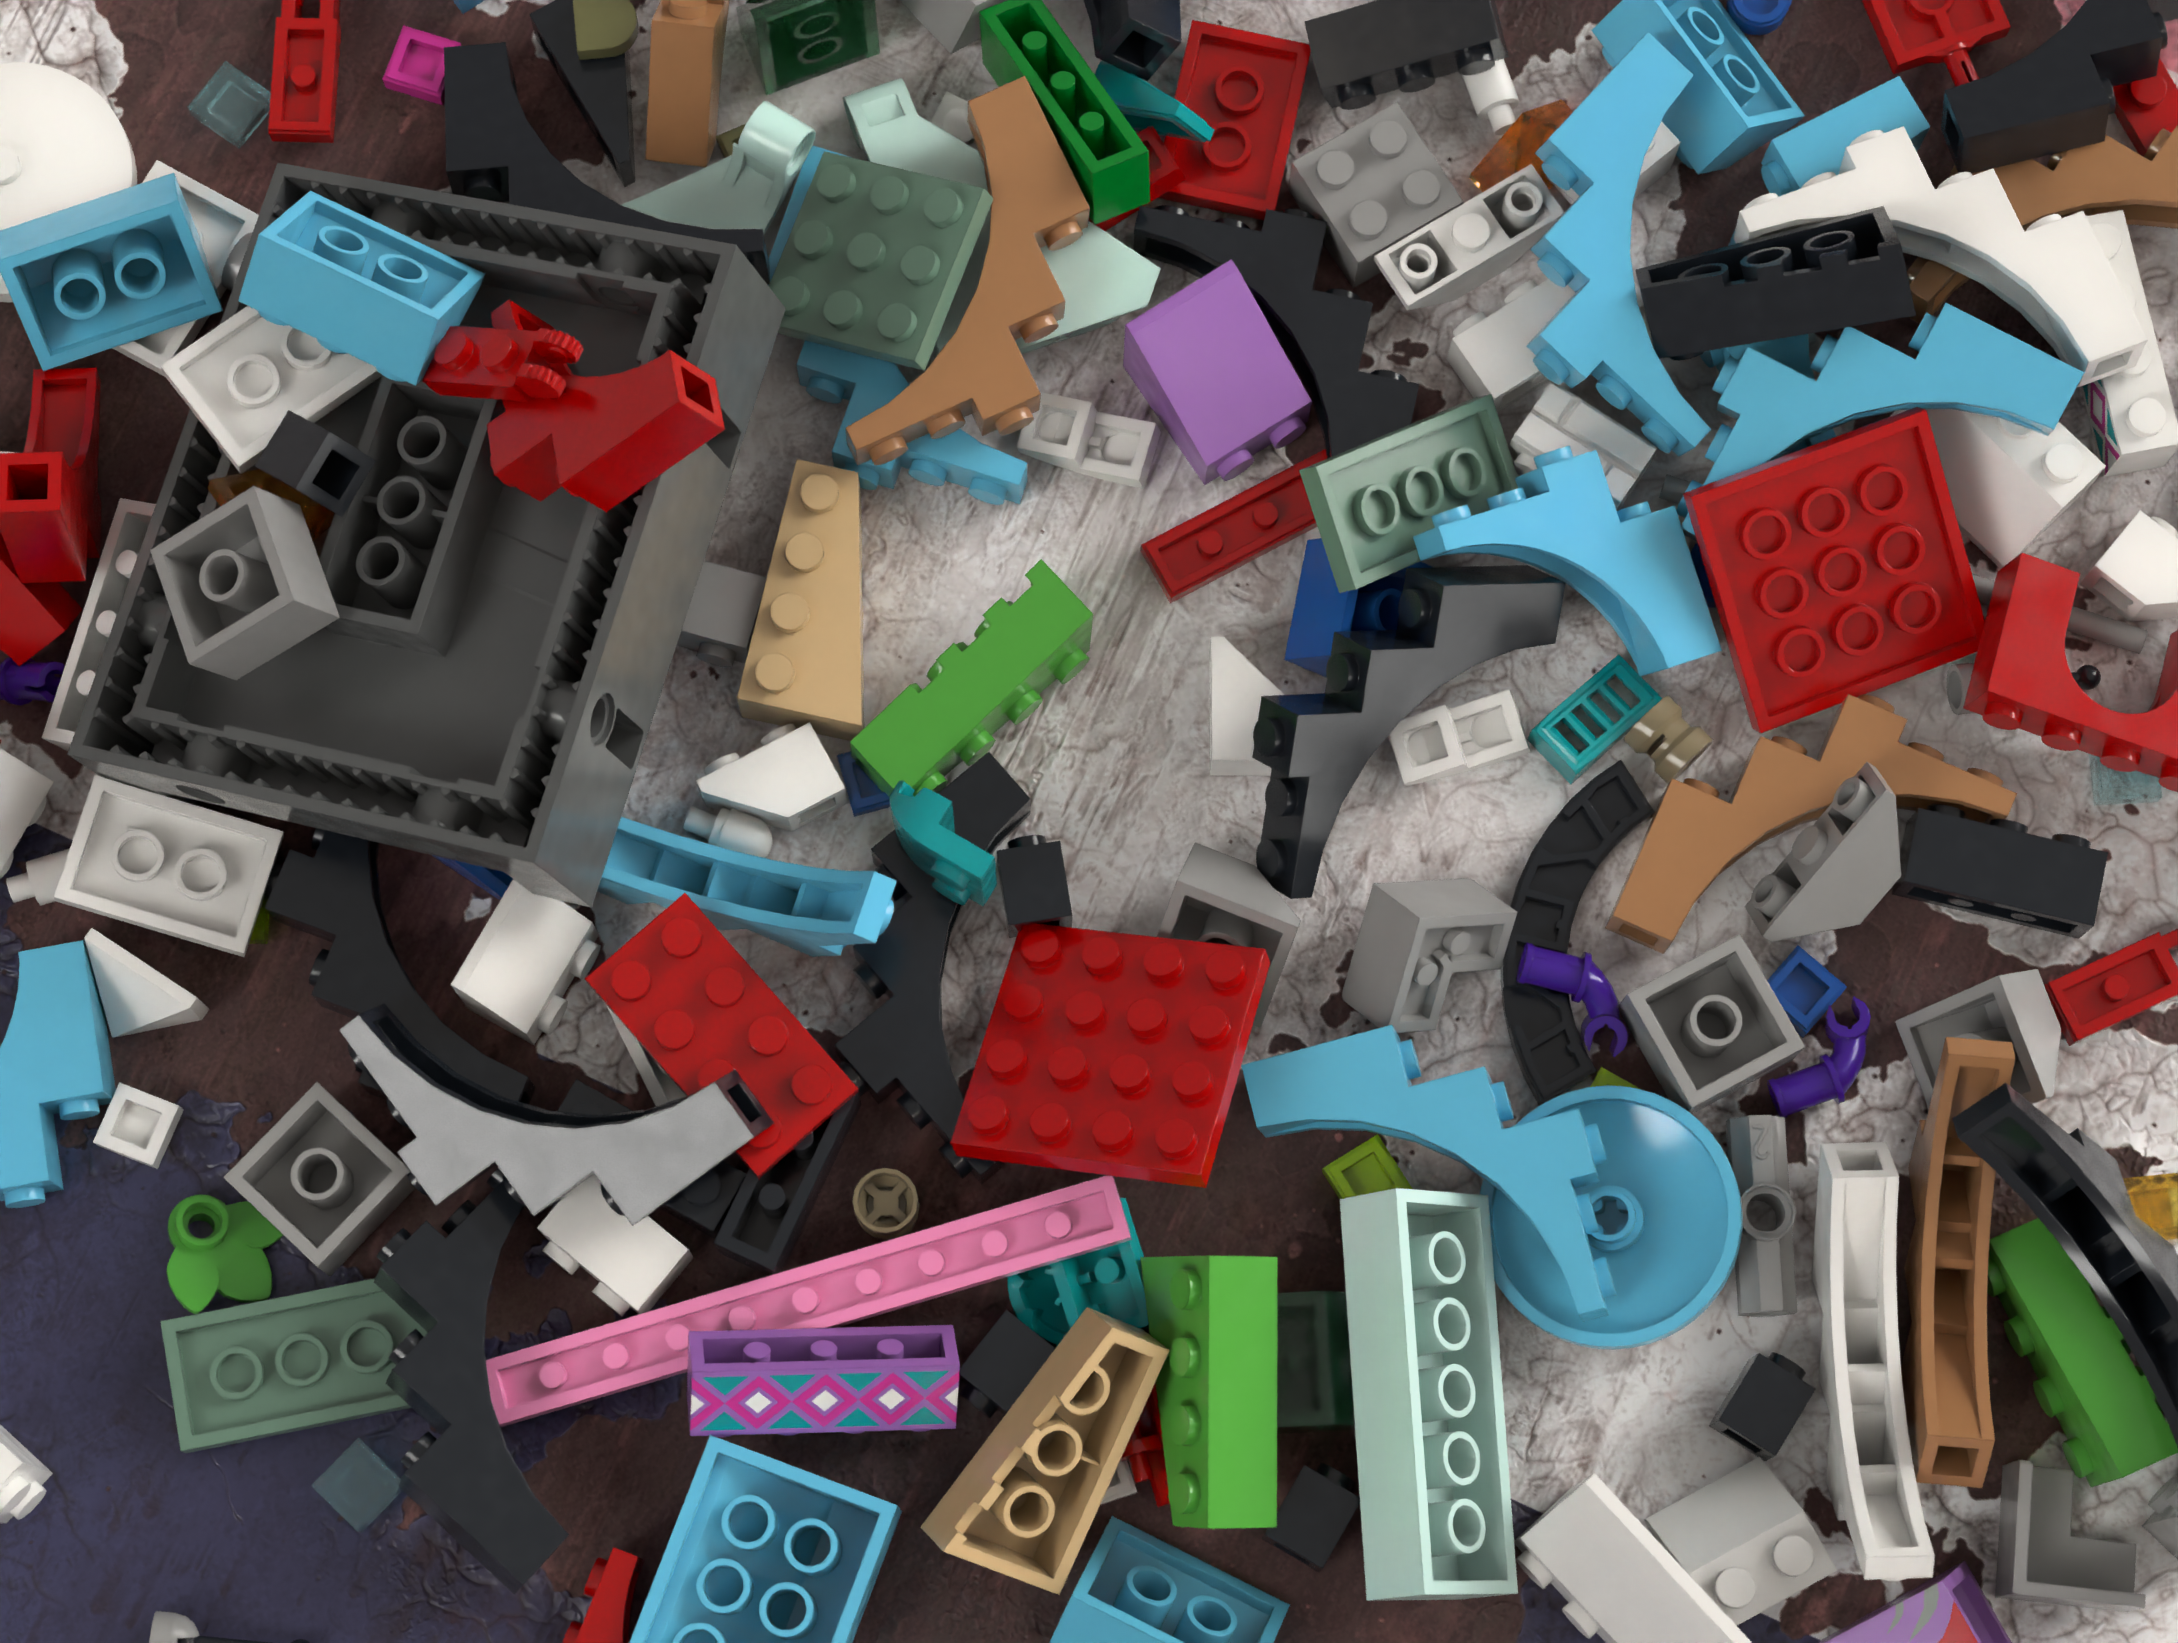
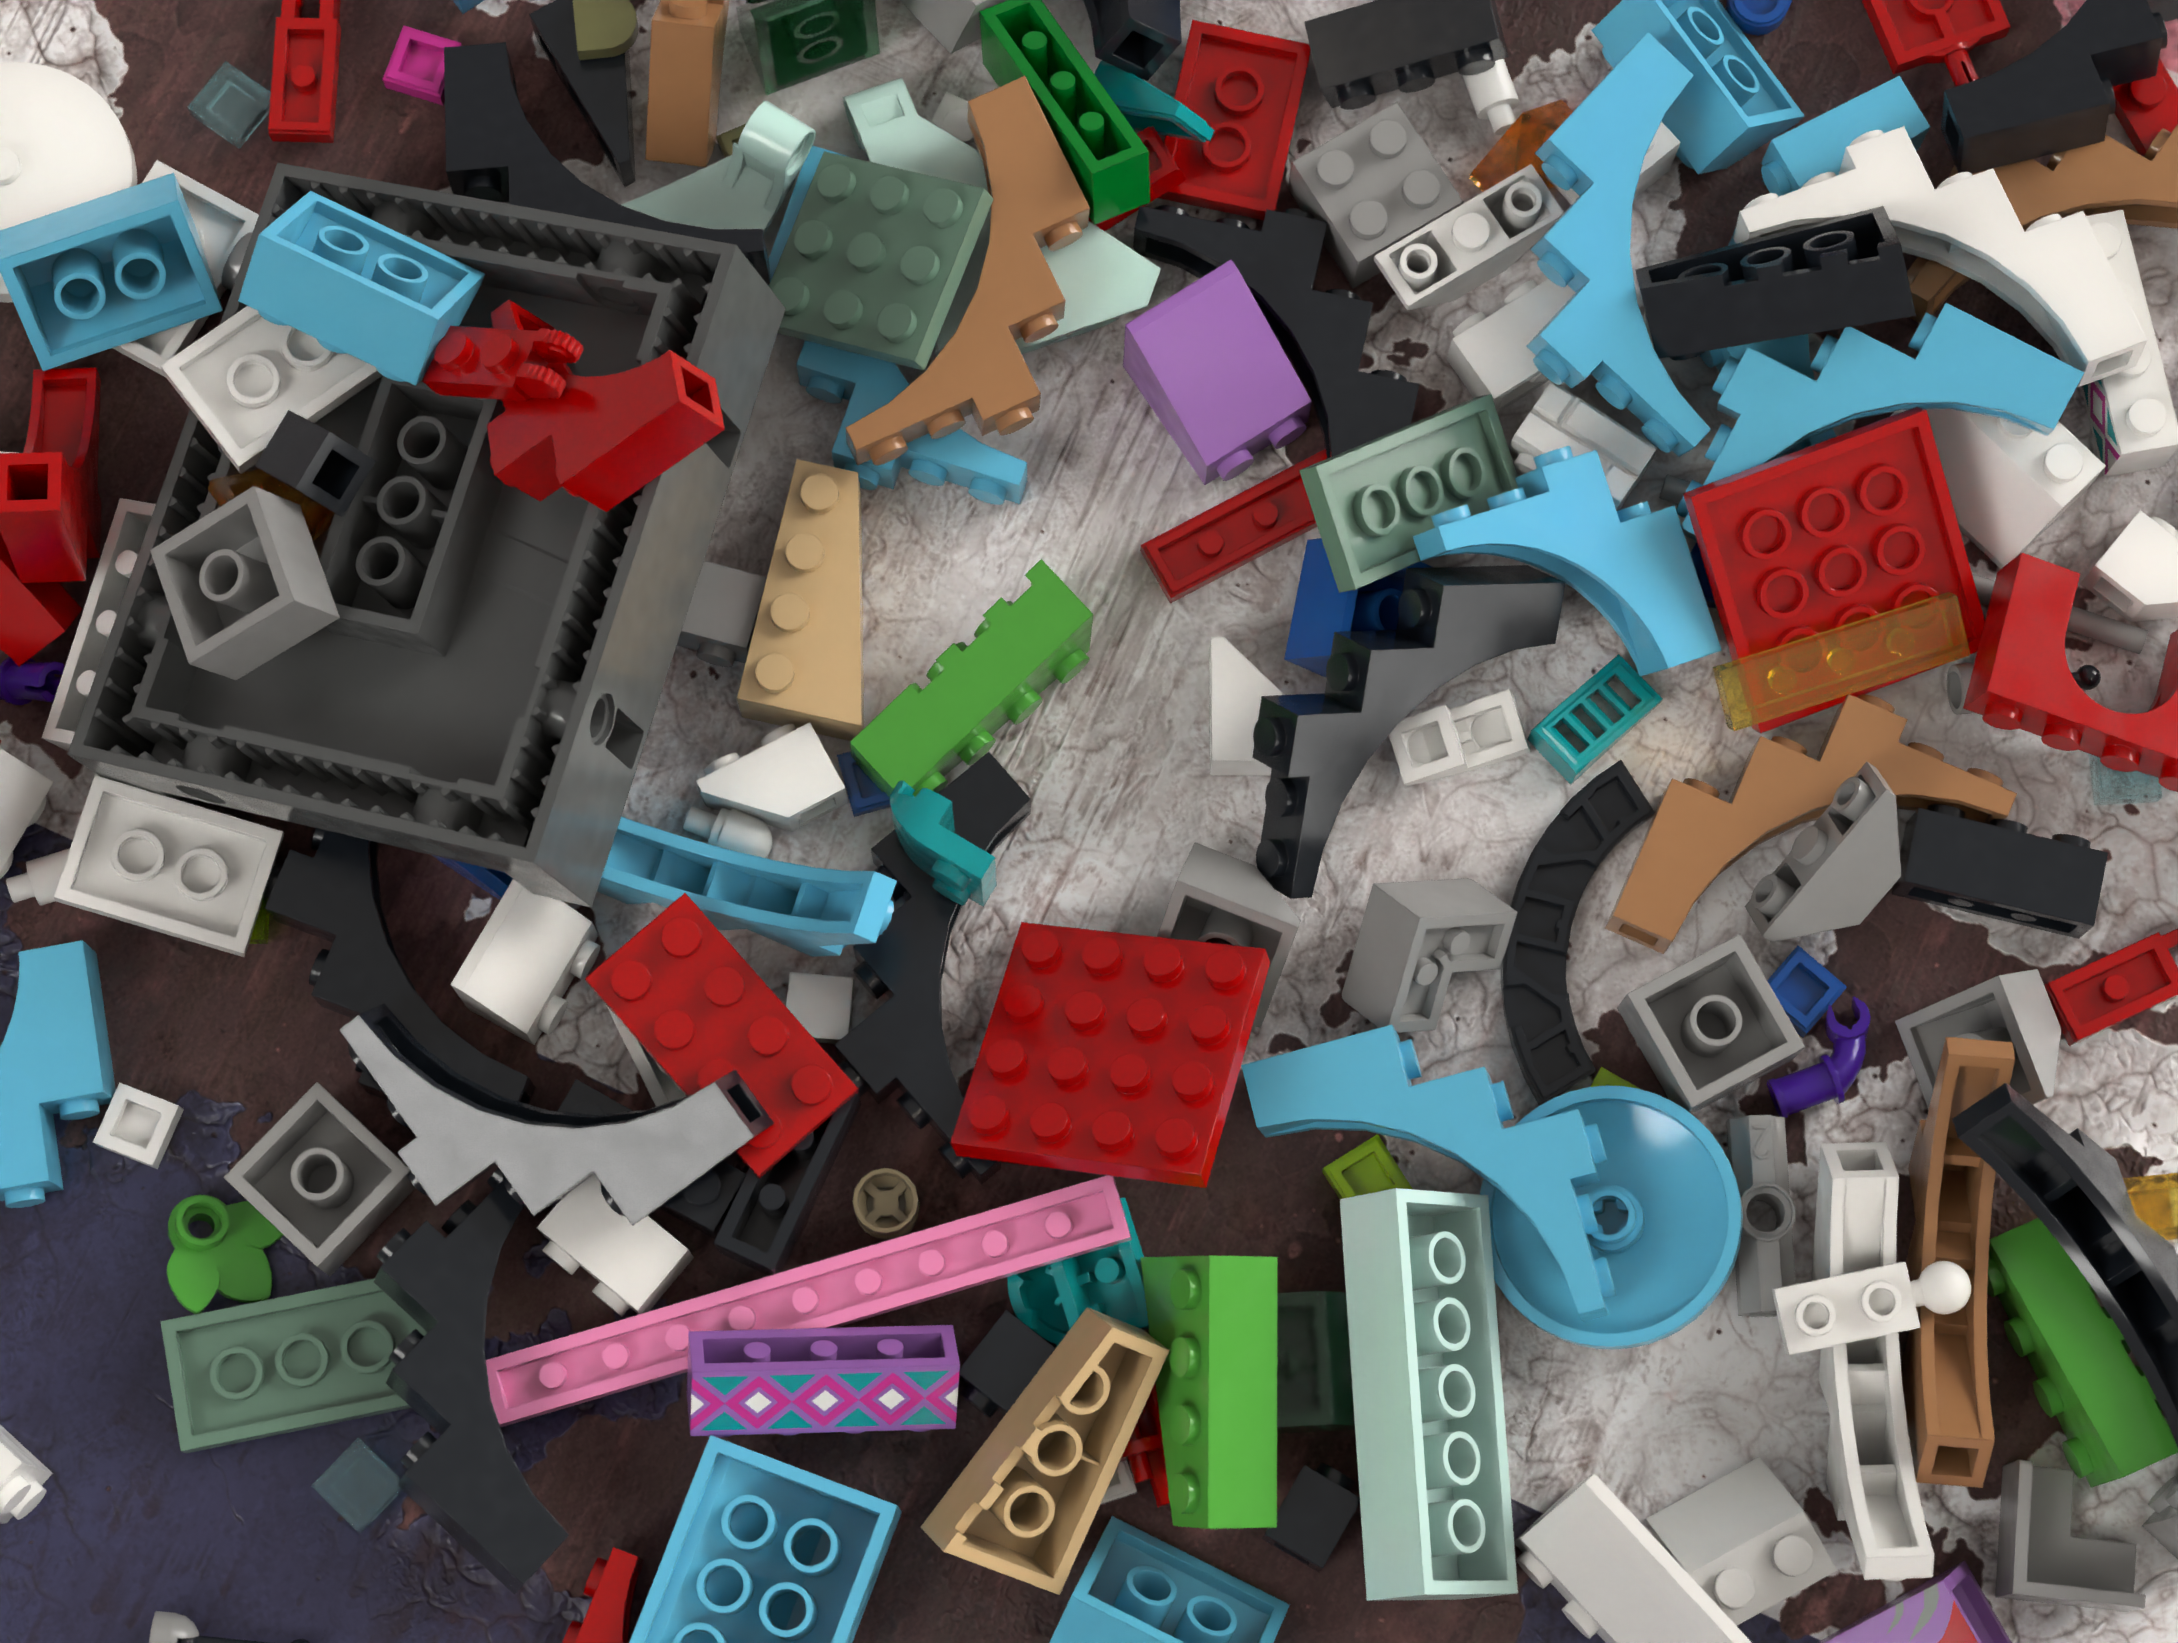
white slope [84,928,209,1038] -> none
black brick [997,835,1072,938] -> none
white slope [1016,392,1161,489] -> none
dark purple piece [1517,943,1628,1057] -> none
dark tan wheel [1623,695,1713,784] -> none
black brick [1709,1352,1816,1461] -> none
none -> white tile [786,972,855,1044]
none -> clear yellow tile [1713,592,1971,731]
none -> white plate [1772,1261,1971,1355]

